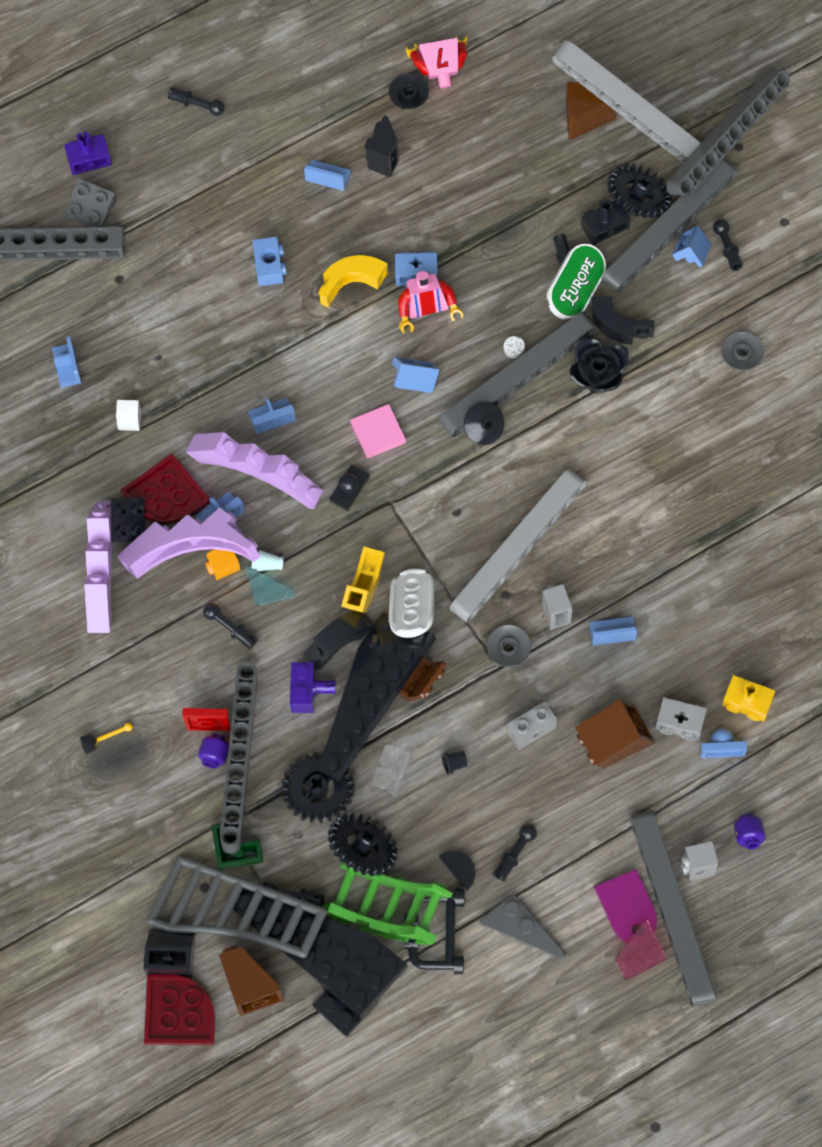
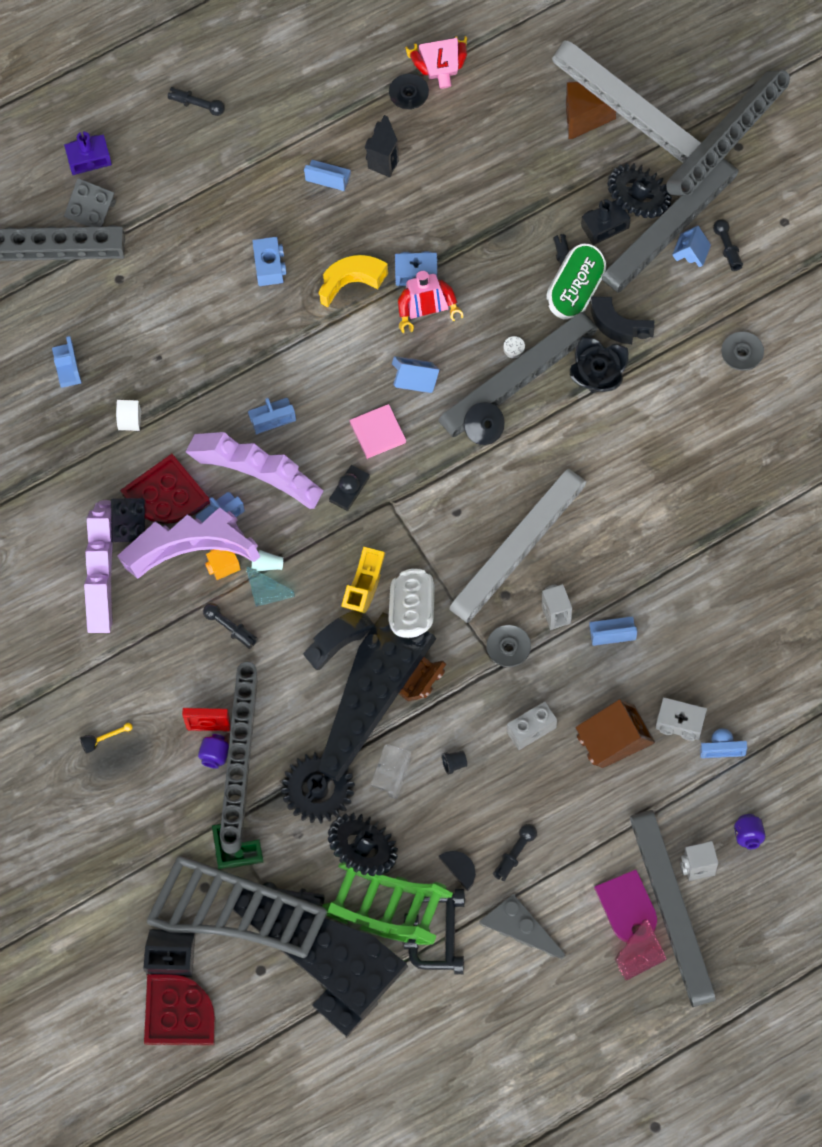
reddish brown slope [219,946,284,1017] -> none
dark purple brick [290,662,336,713] -> none
yellow brick [722,675,775,722] -> none

